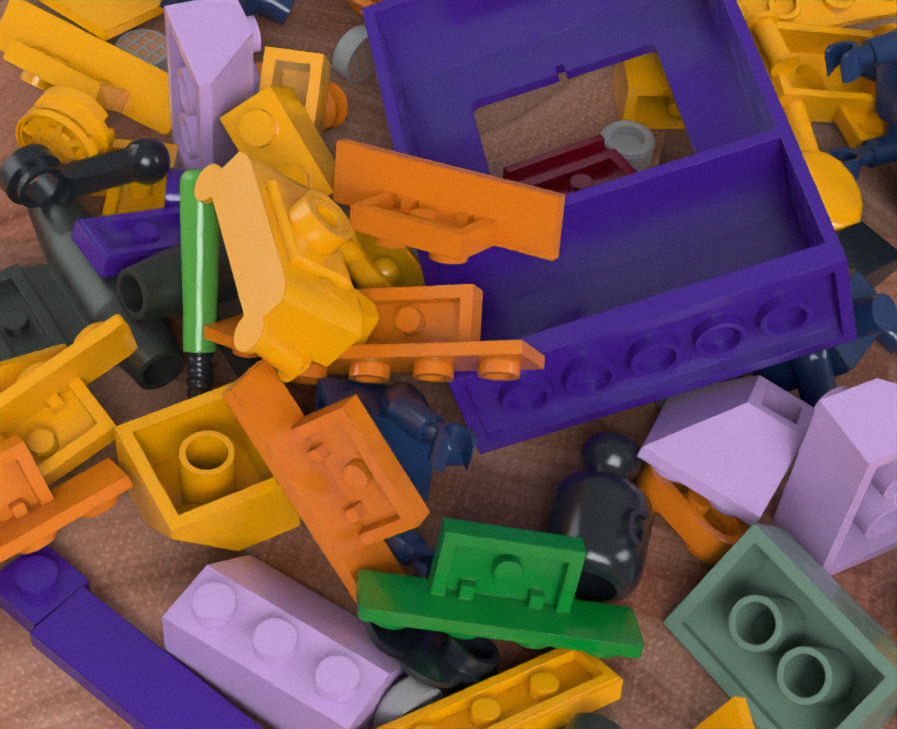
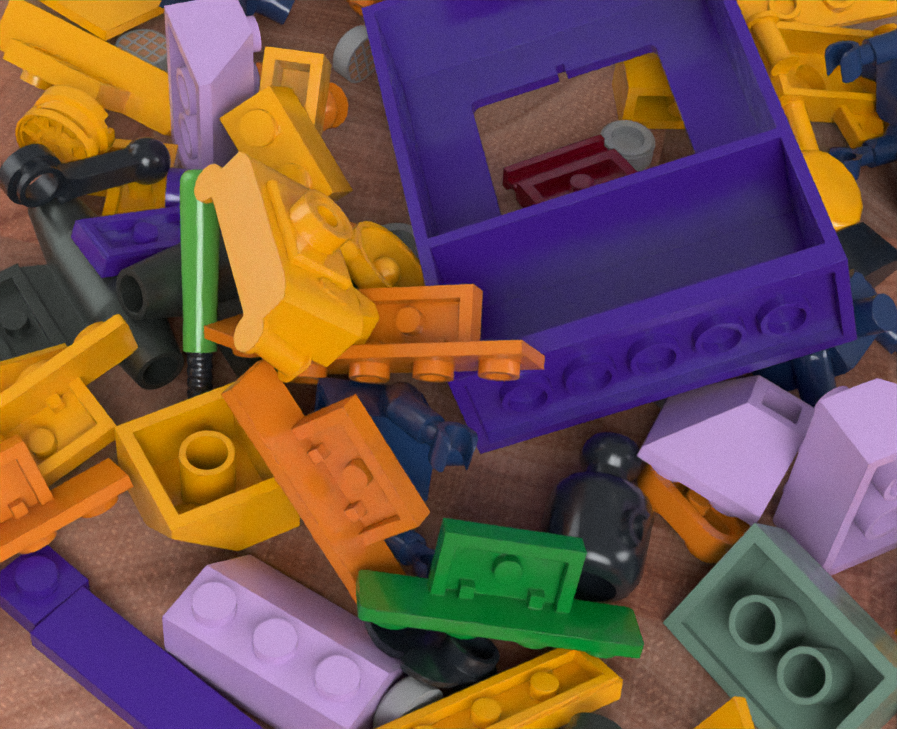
orange bracket [333,138,566,264] -> none

